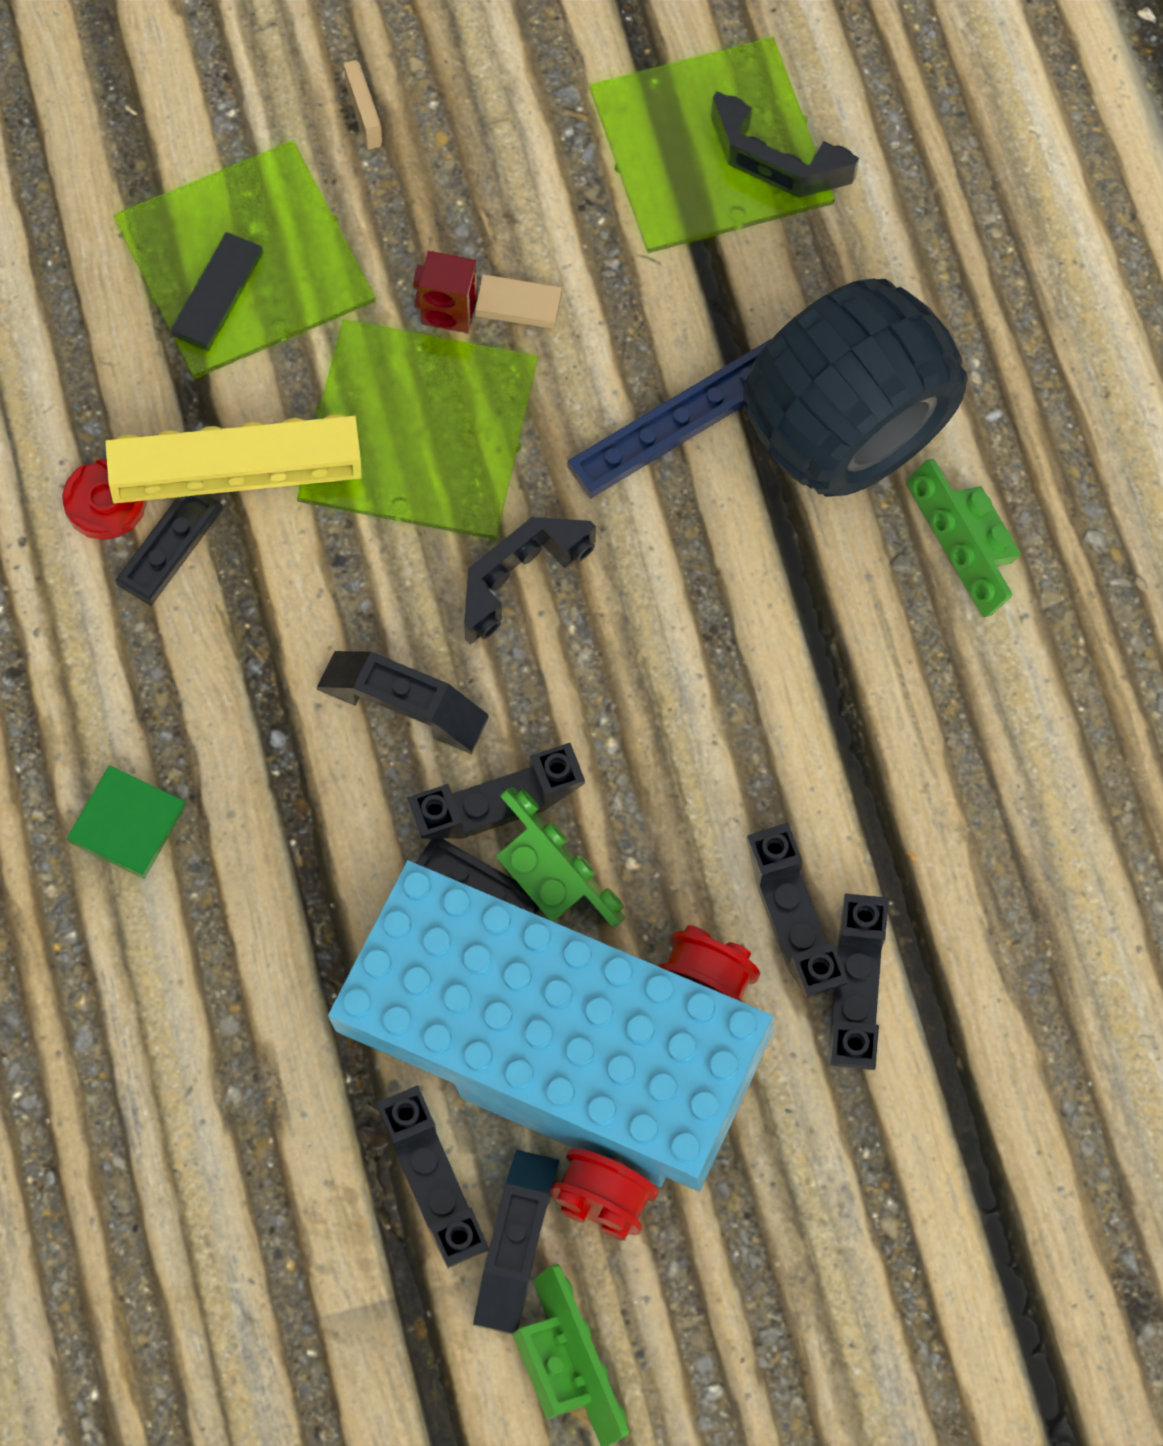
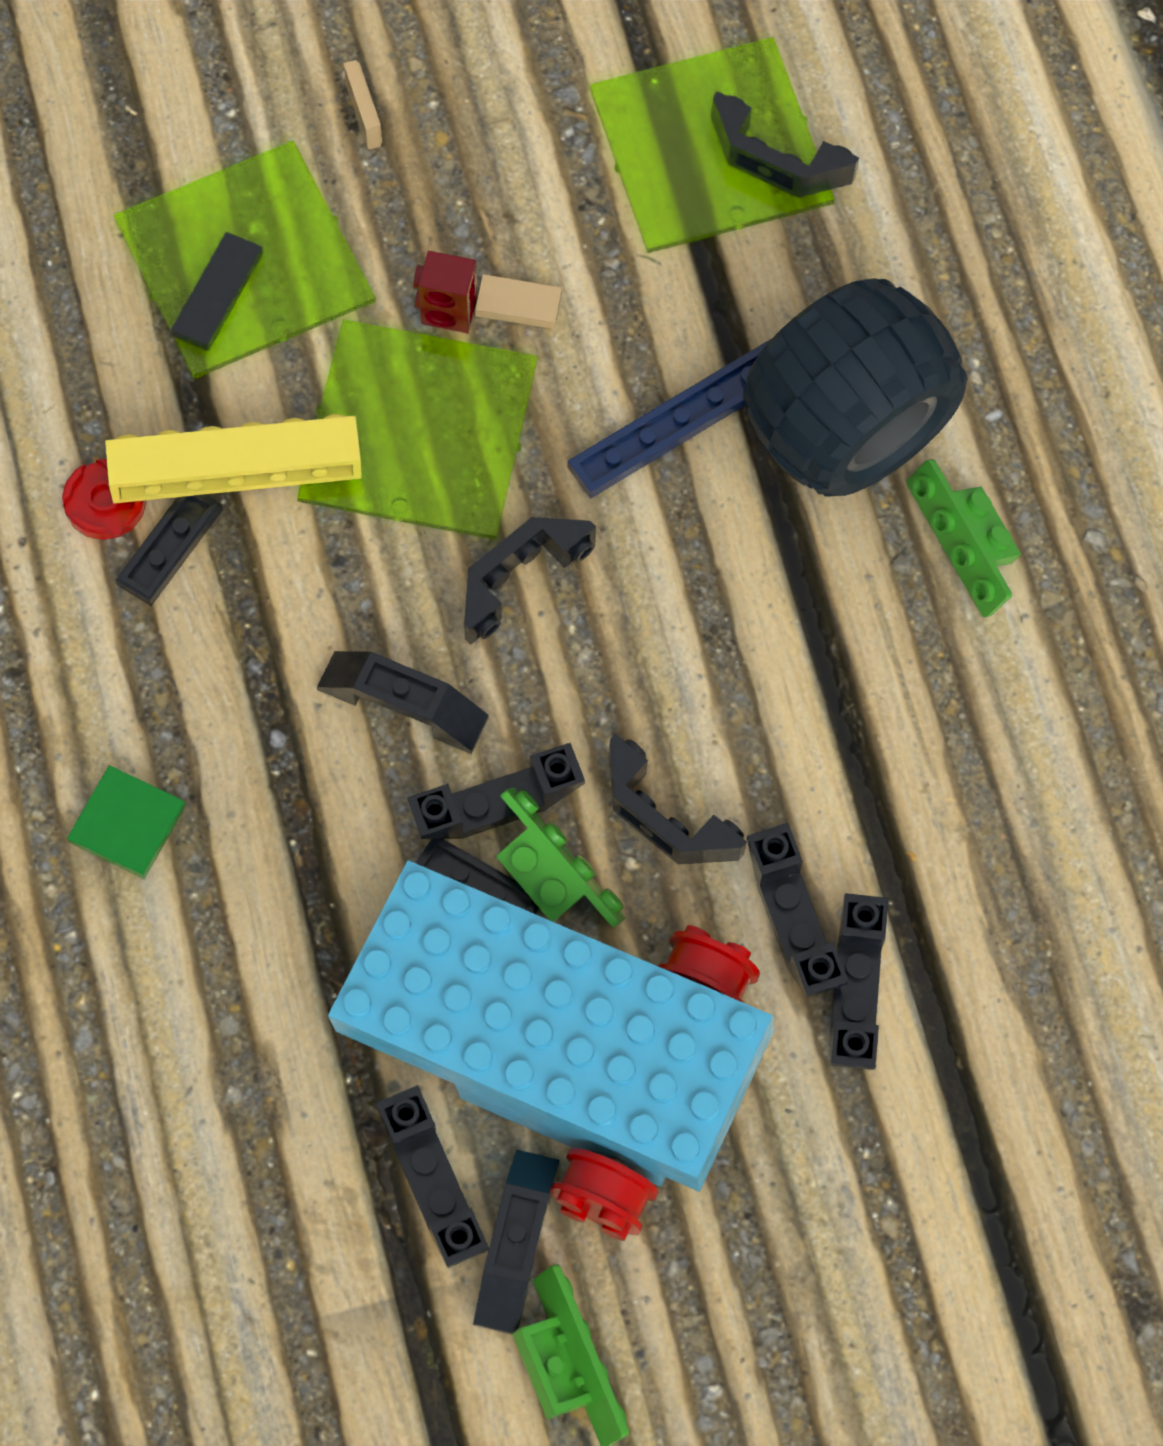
none -> black slope [609,734,747,865]

